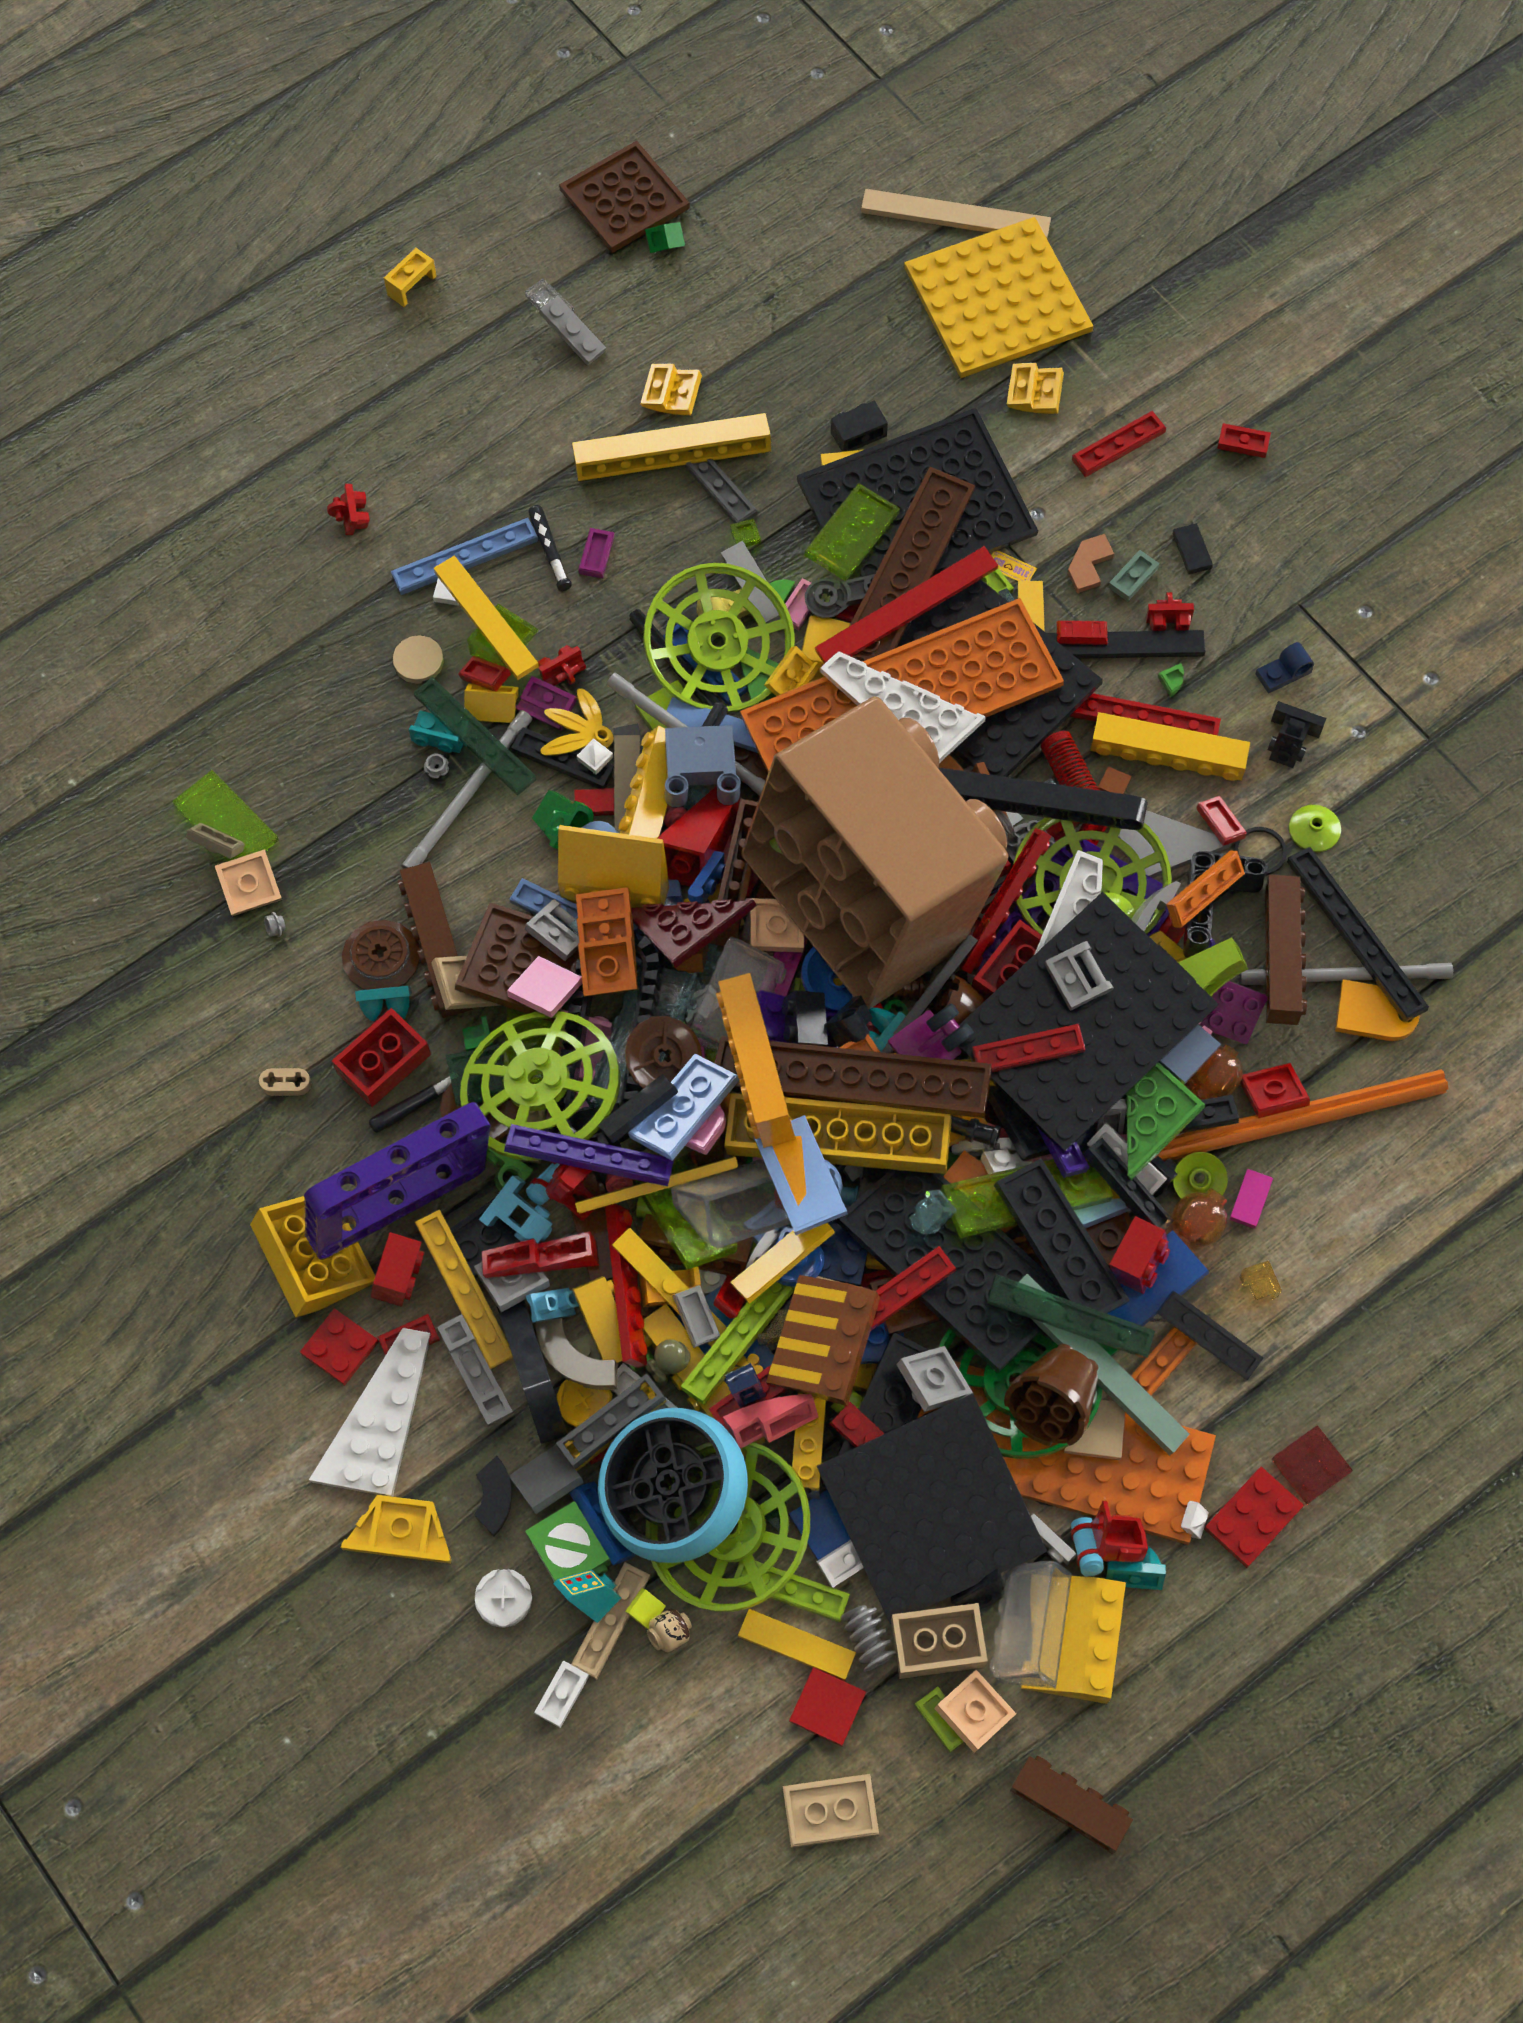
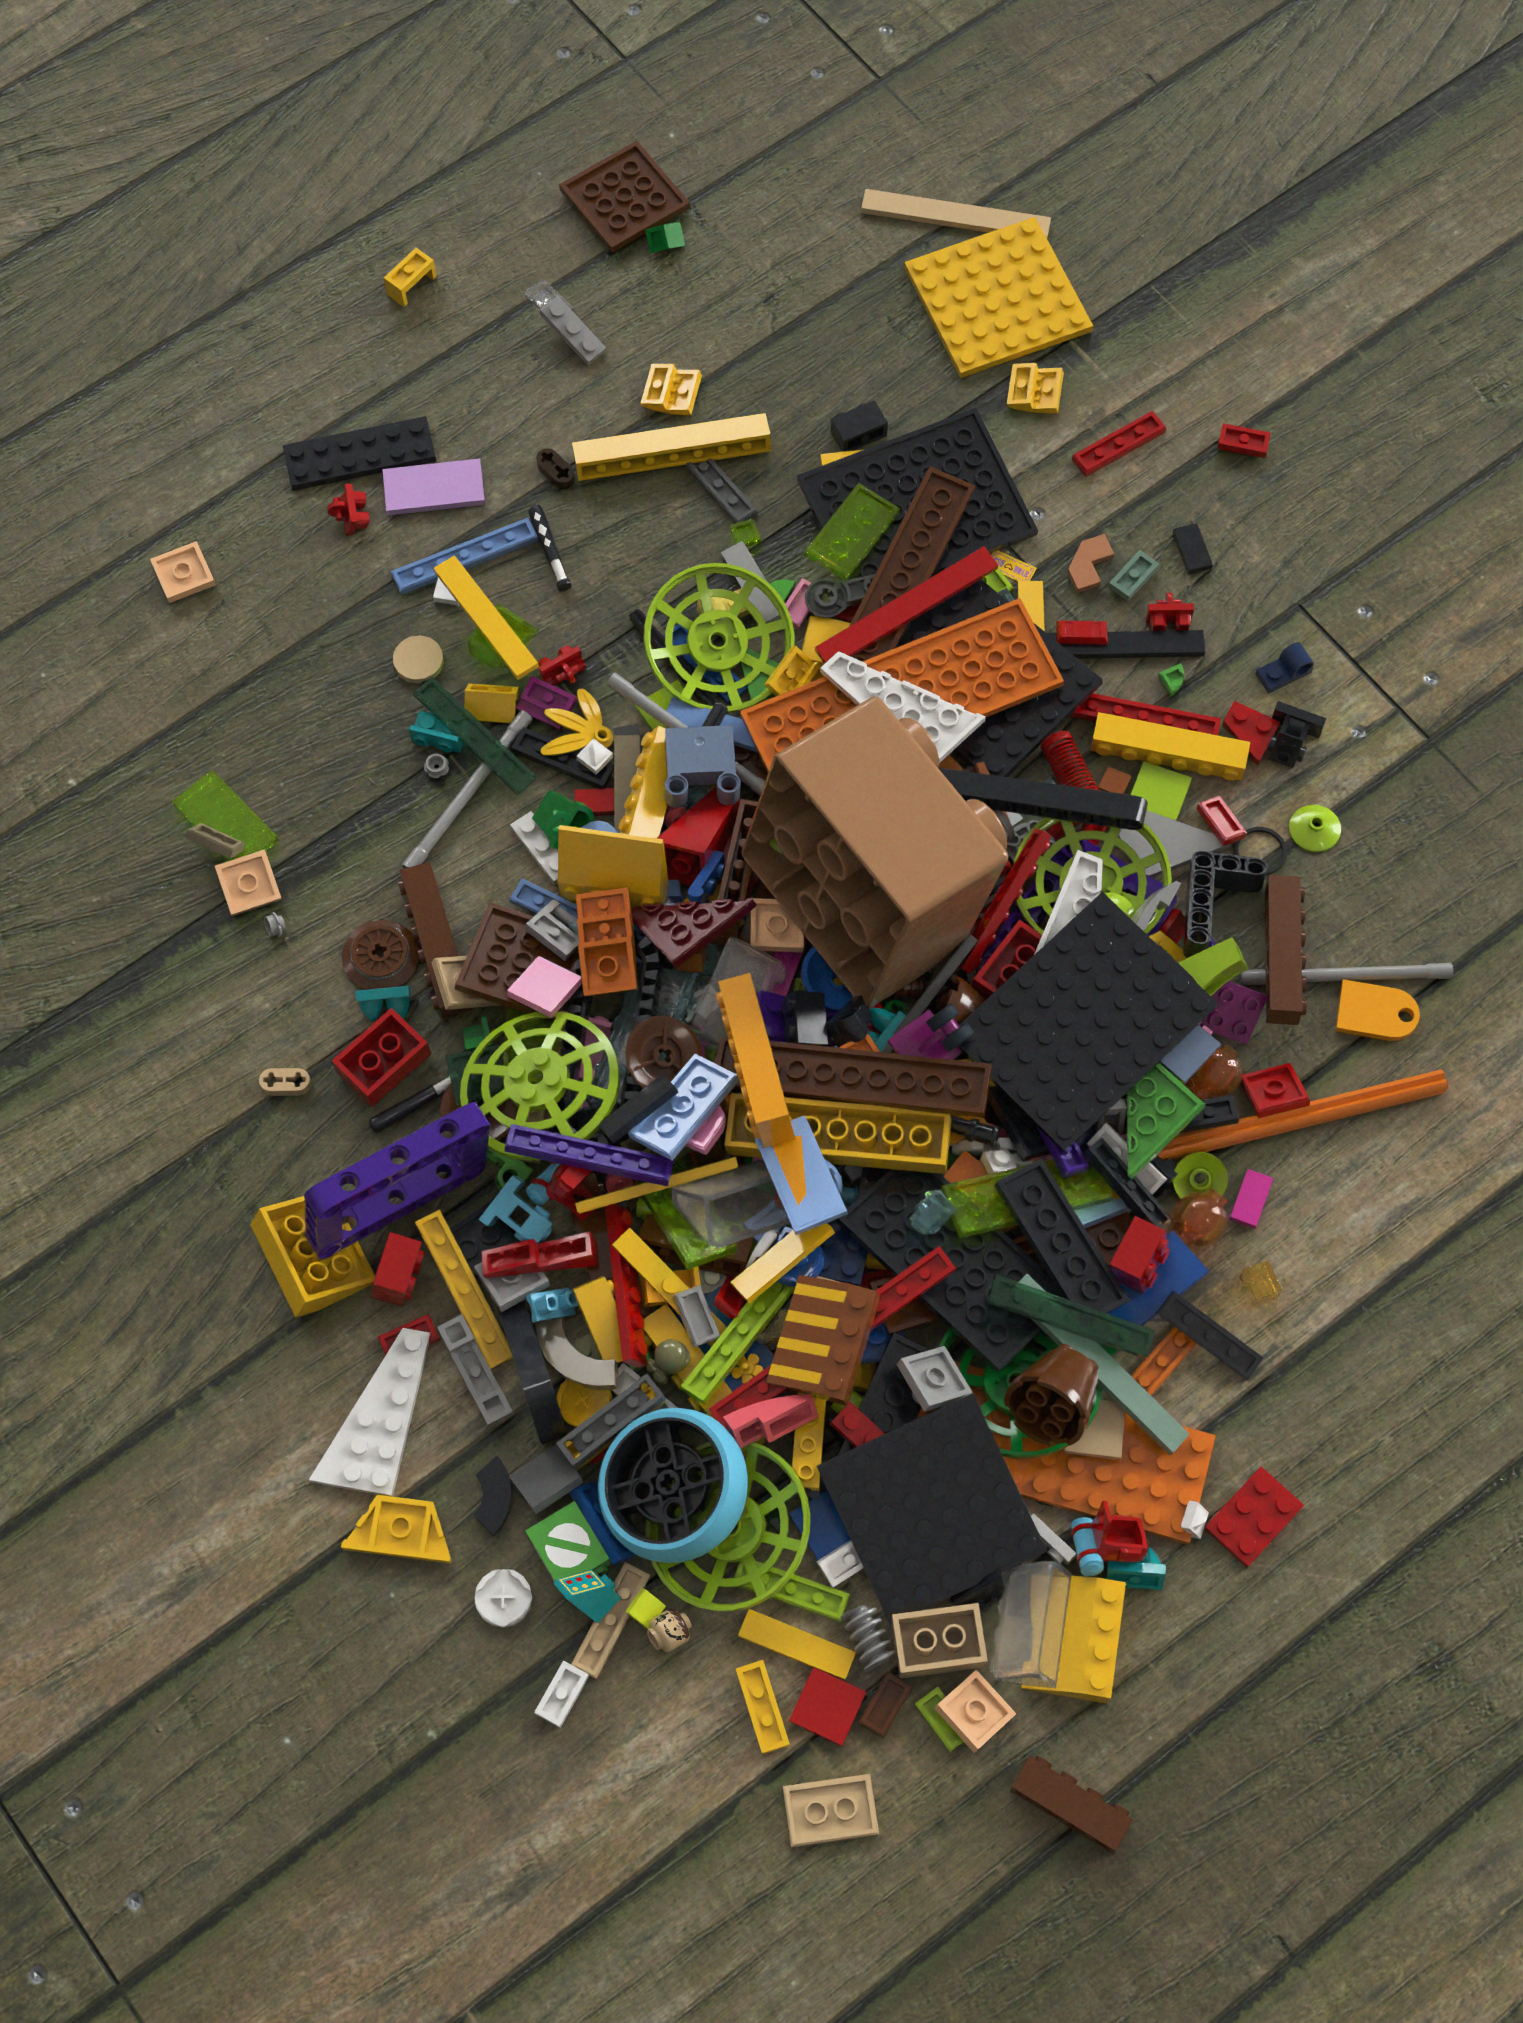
red plate [300,1308,379,1386] -> none
red tile [458,656,511,692] -> none
magenta tile [578,528,615,579] -> none
dark blue plate [725,1363,766,1408] -> none
red tile [971,1024,1086,1072] -> none
light grey plate [1044,941,1114,1011] -> none
orange tile [1166,850,1245,928] -> none
clear red plate [1271,1425,1353,1505] -> none
black tile [1287,847,1429,1022] -> none
none -> light nougat plate [150,541,216,603]
none -> black plate [283,416,437,491]
none -> lavender tile [382,458,485,516]
none -> white plate [510,811,558,886]
none -> dark brown beam [536,448,575,489]
none -> yellow plate [736,1660,790,1755]
none -> reddish brown tile [858,1671,913,1739]
none -> lime tile [1131,761,1192,821]
none -> red wing [1222,701,1281,765]

